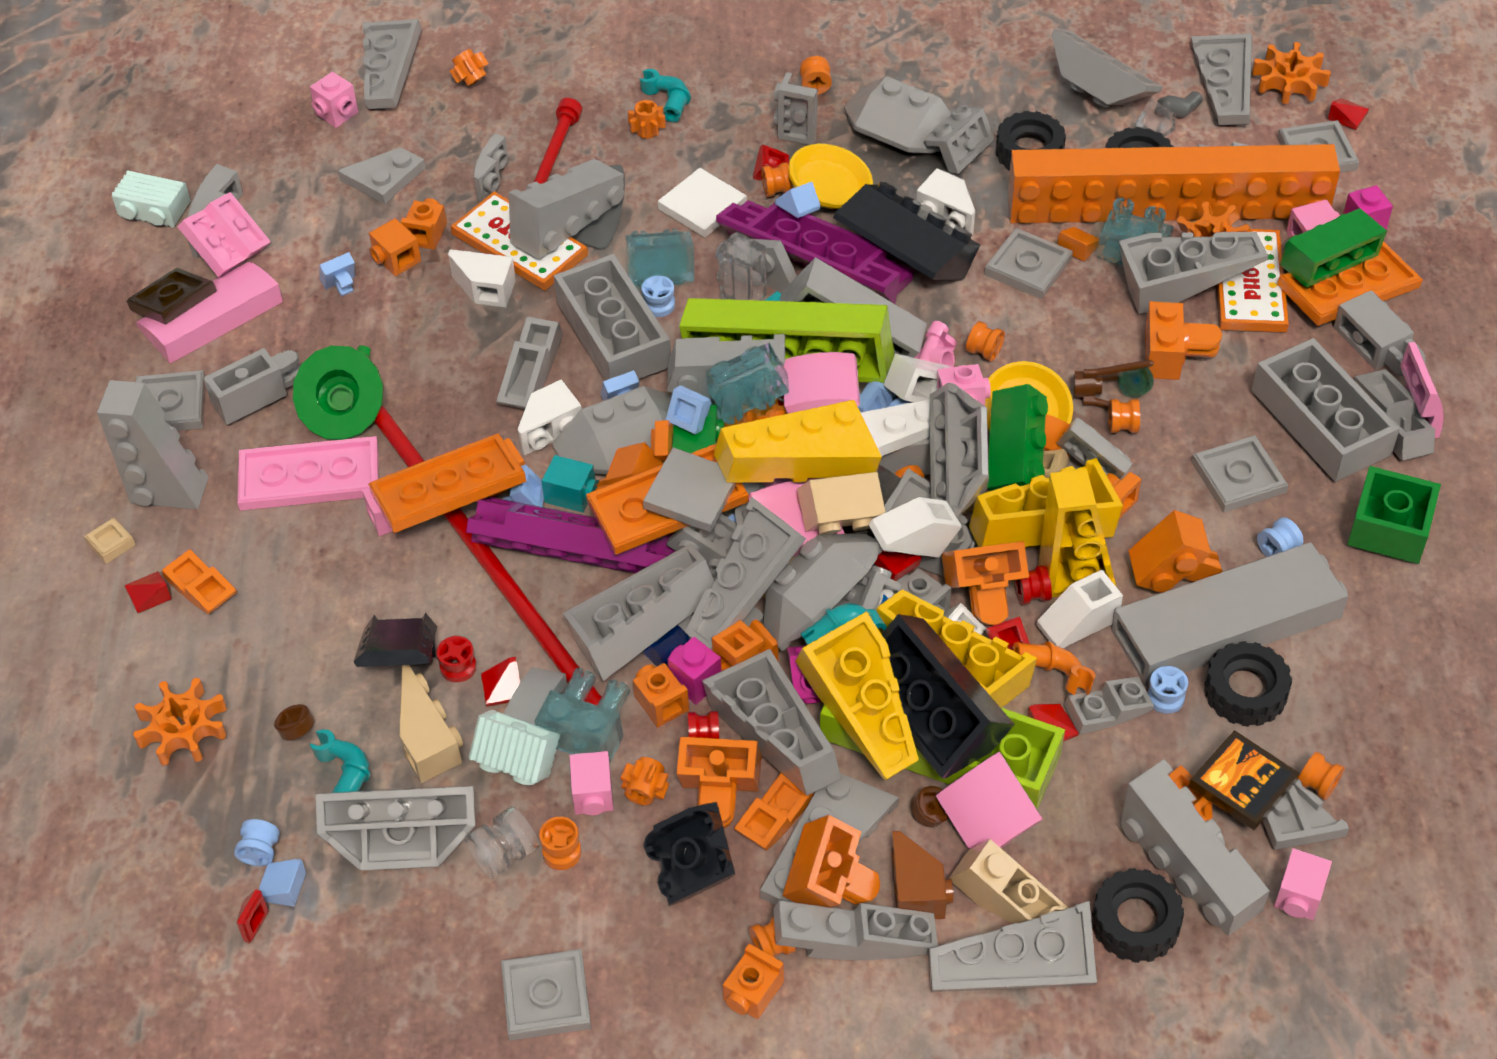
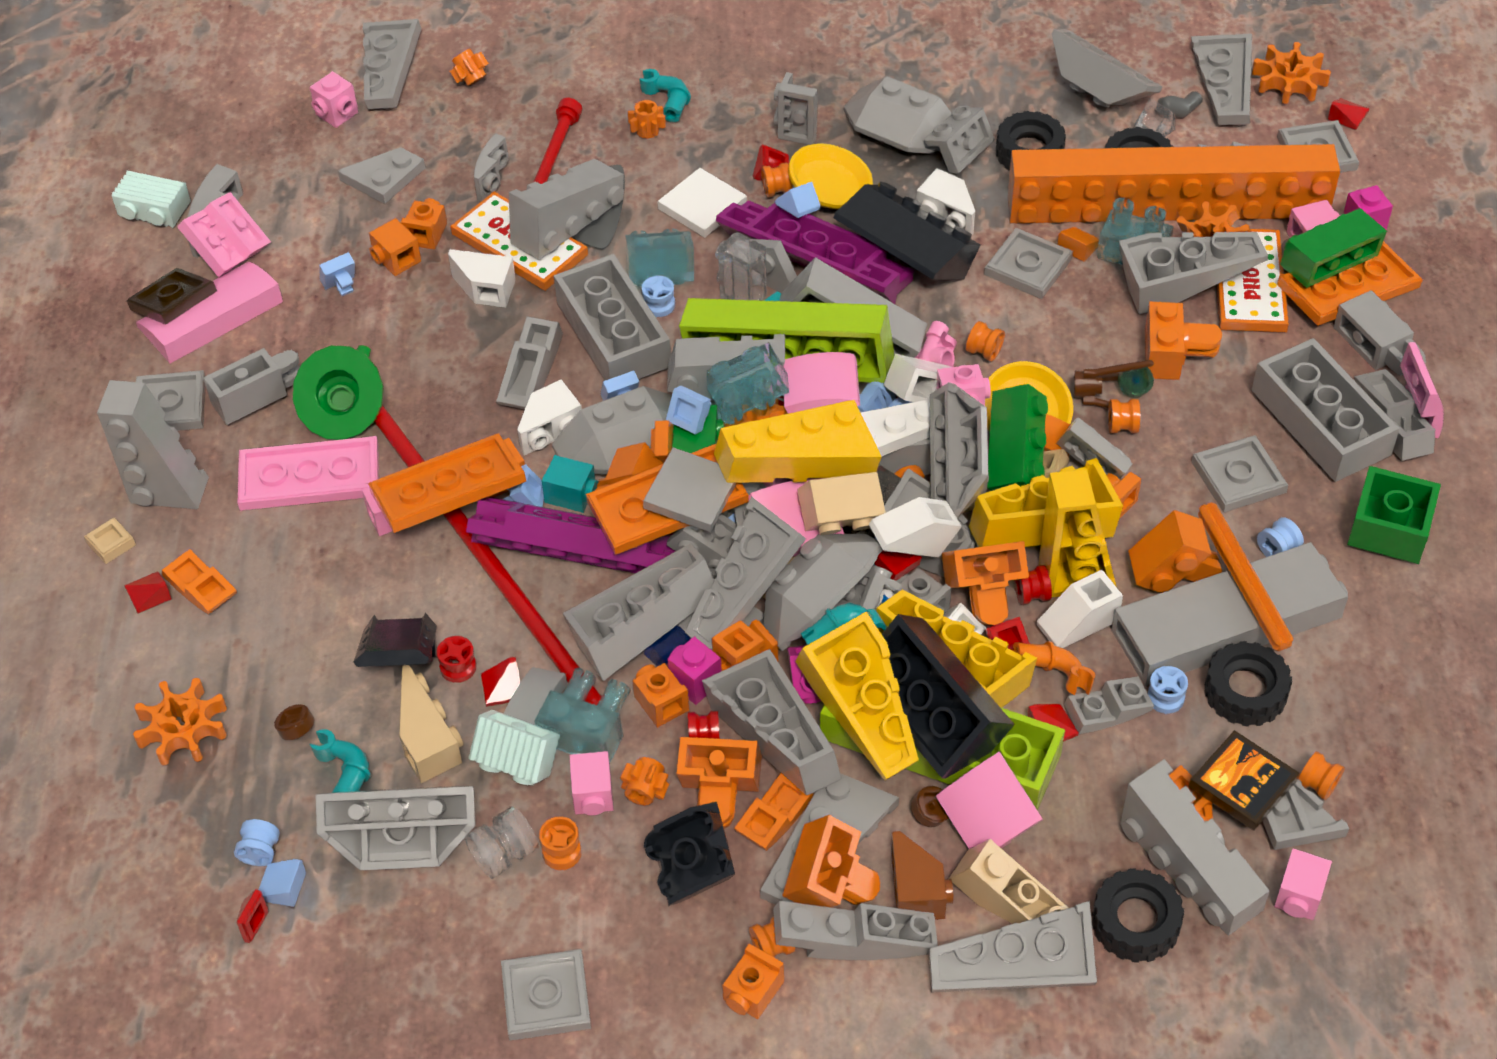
orange wheel [800,56,832,95] -> none
none -> orange axle [1198,502,1293,651]

